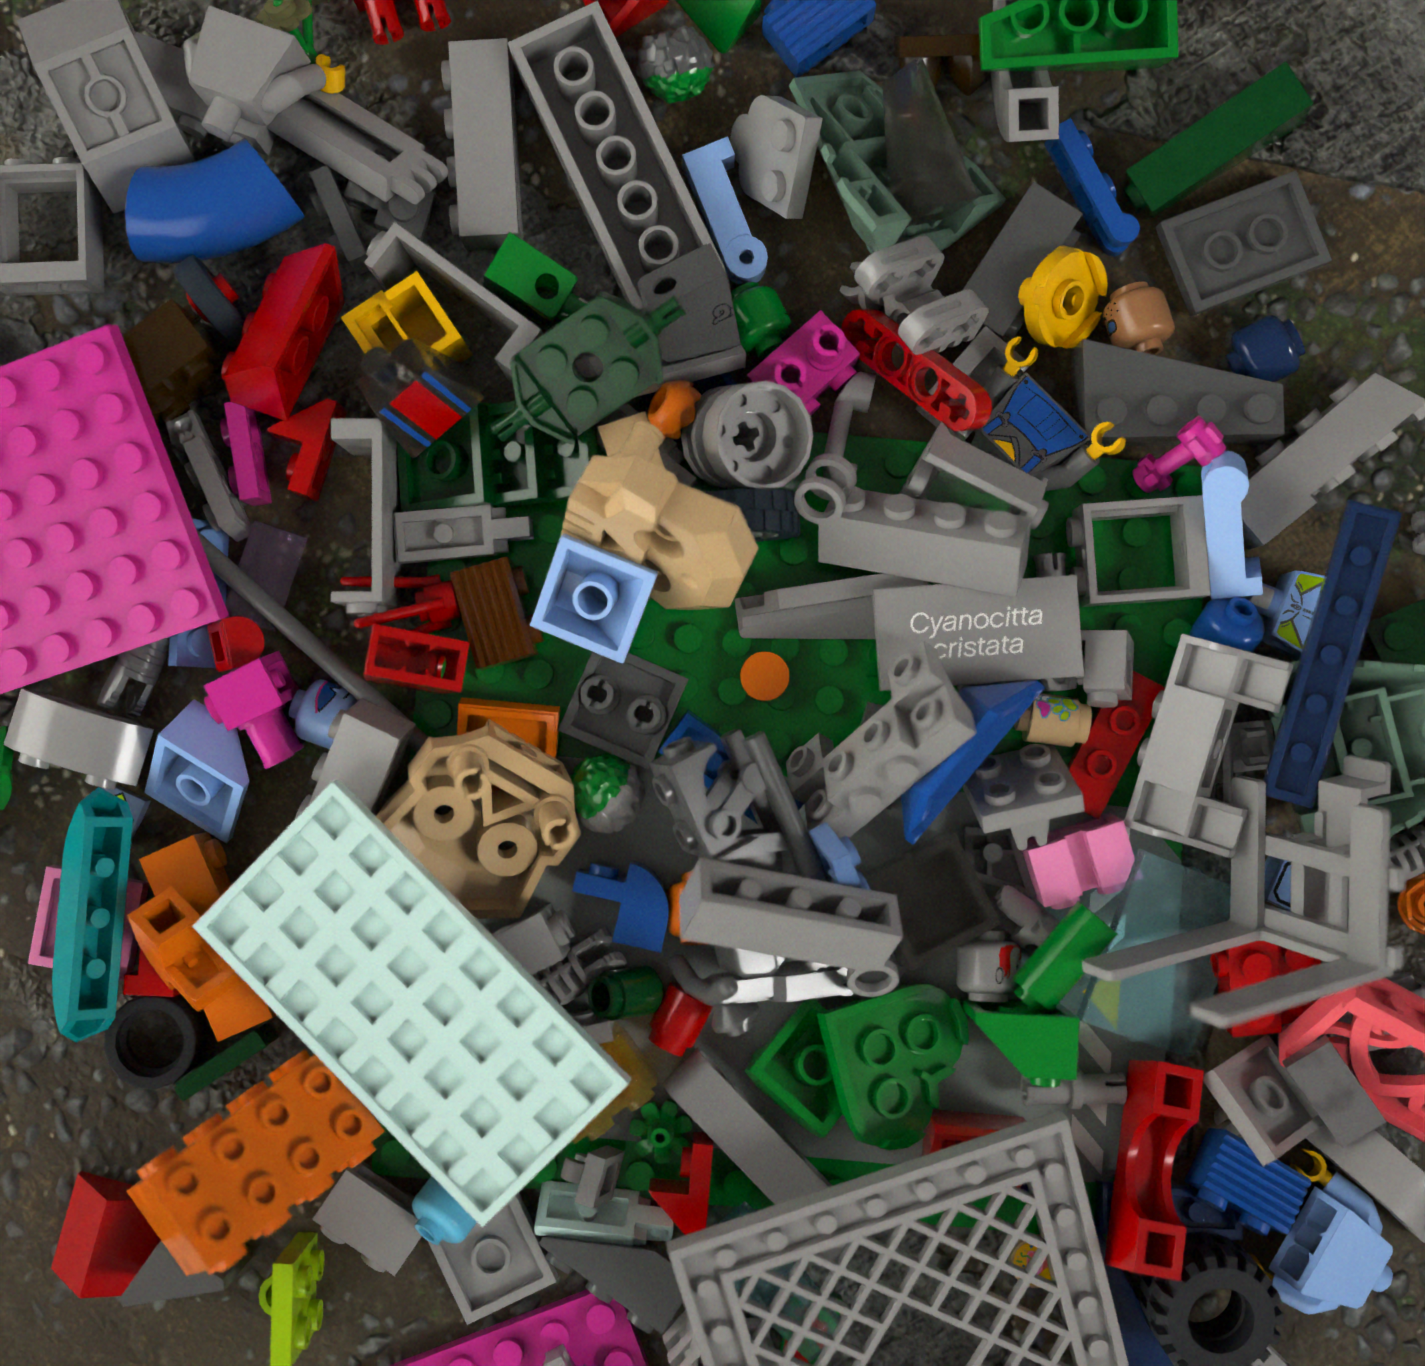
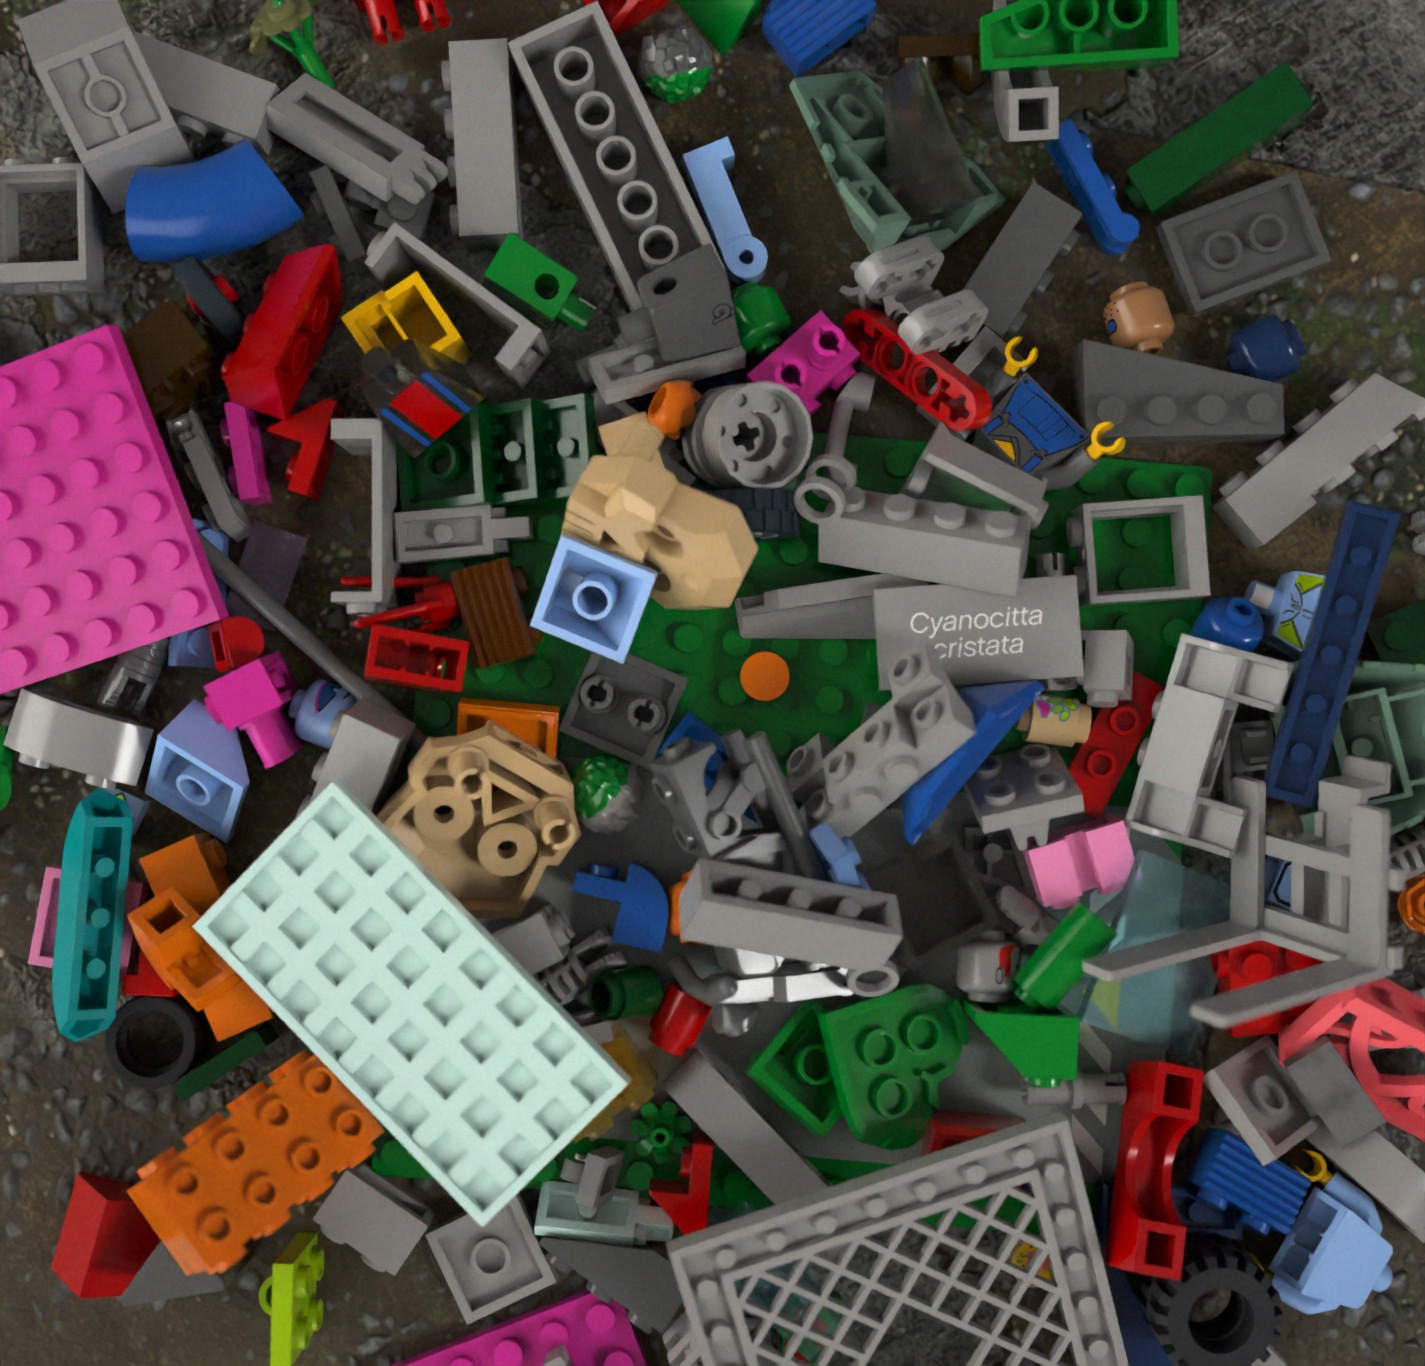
light grey torso [183,5,345,140] -> none
medium azure head [412,1176,477,1245] -> none
dark green plate [491,292,686,445] -> none
light grey plate [731,95,823,219] -> none
yellow plate [1018,245,1108,349] -> none
dark pink bar [1133,416,1227,493] -> none
light blue leg [1201,451,1263,599] -> none

